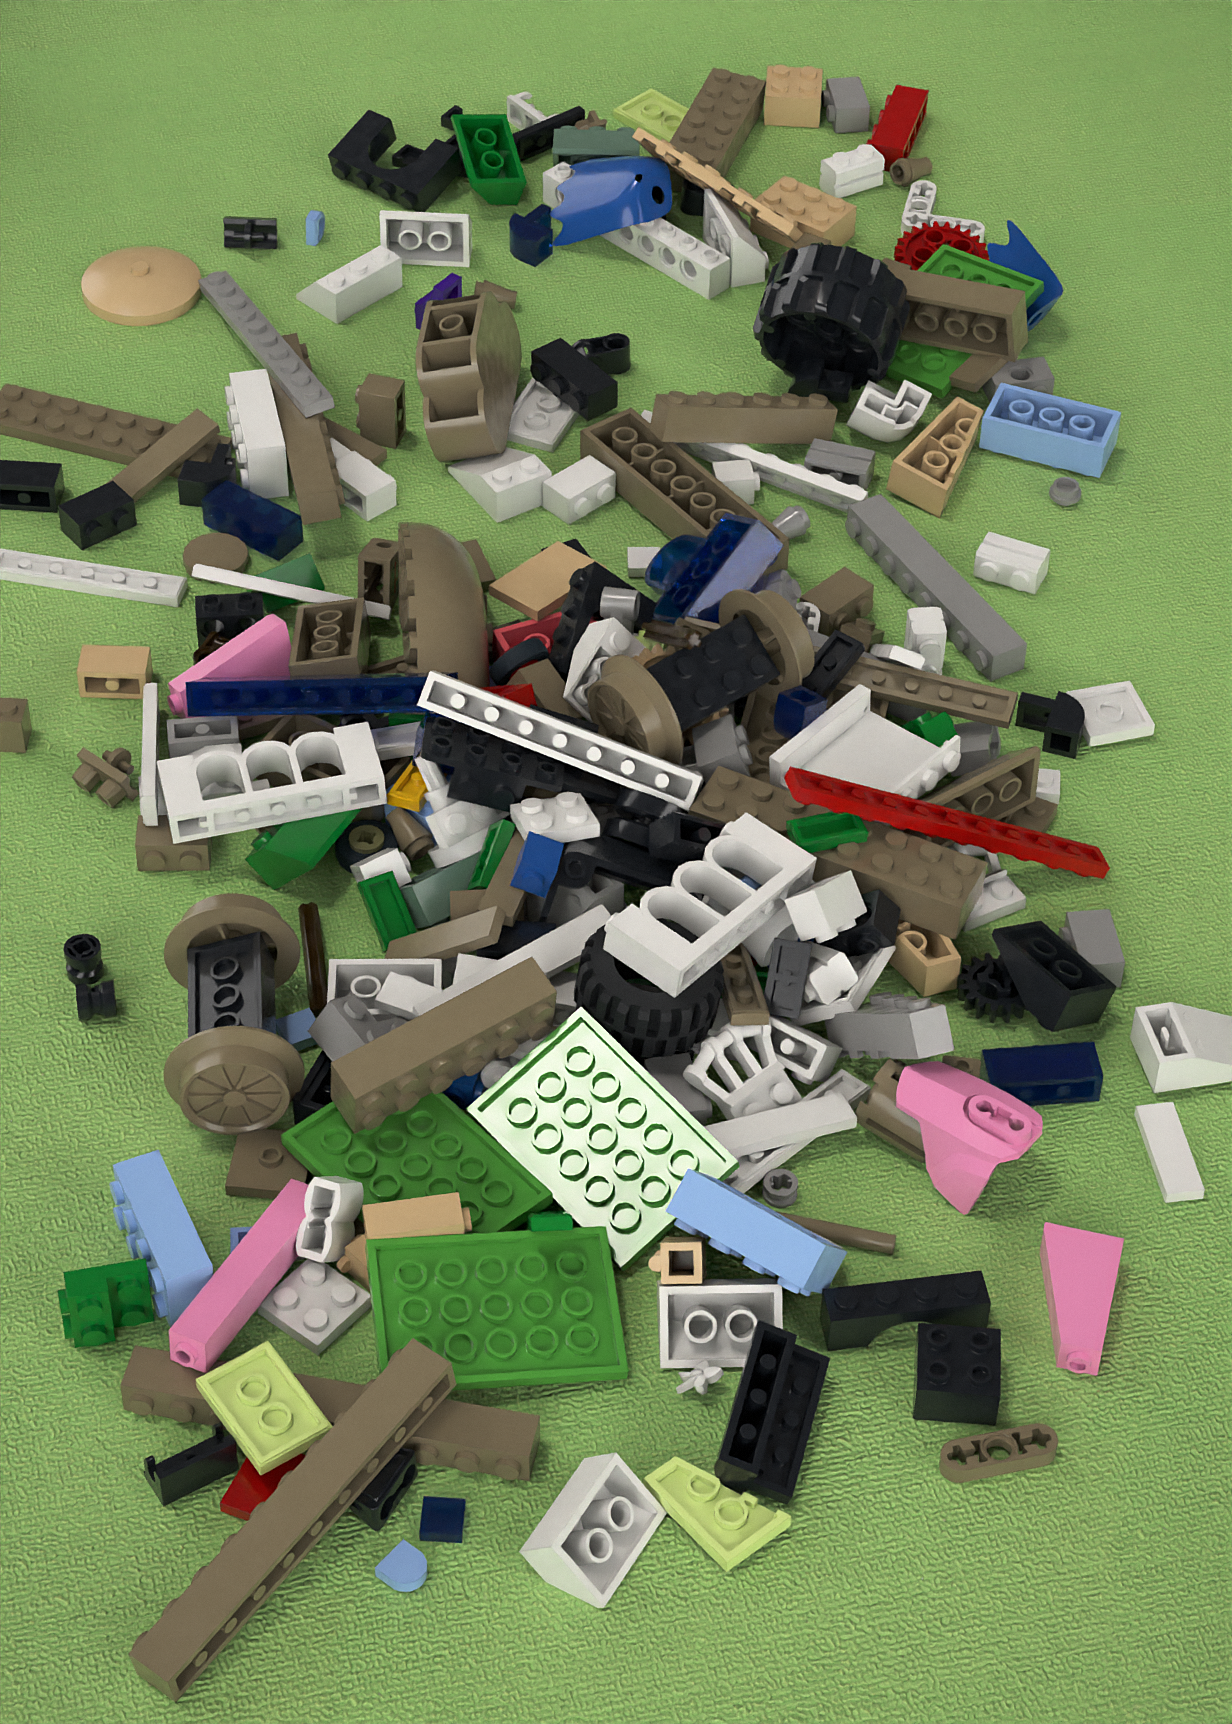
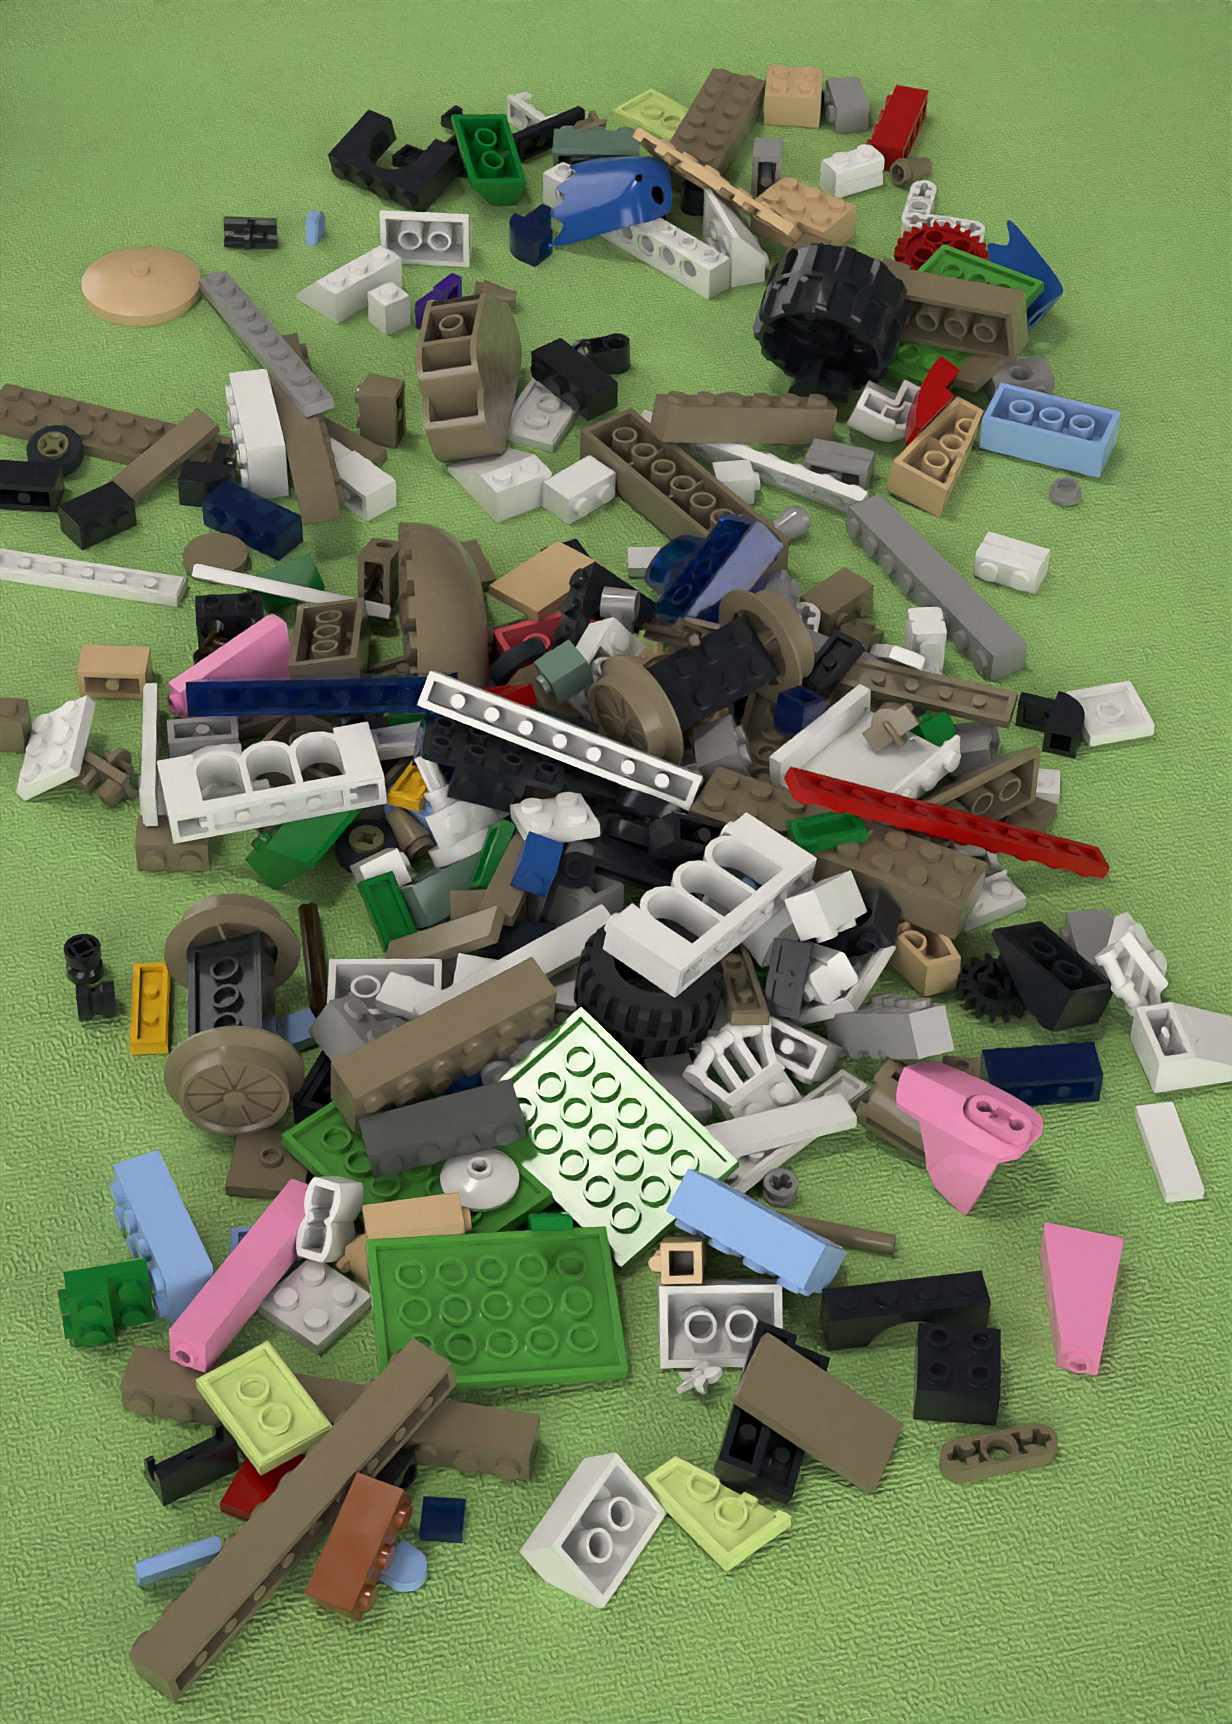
none -> white plate [16,695,96,801]
none -> black wheel [26,425,84,477]
none -> yellow tile [130,962,171,1055]
none -> light blue tile [134,1535,222,1587]
none -> dark orange brick [304,1472,413,1622]
none -> dark grey brick [358,1078,527,1178]
none -> white brick [367,282,411,336]
none -> white dish [440,1148,519,1212]
none -> sand green brick [534,640,595,705]
none -> dark tan tile [731,1332,903,1494]
none -> light grey brick [751,137,783,199]
none -> dark tan piece [862,702,920,753]
none -> red slope [905,355,961,446]
none -> white plate [1094,911,1168,1017]

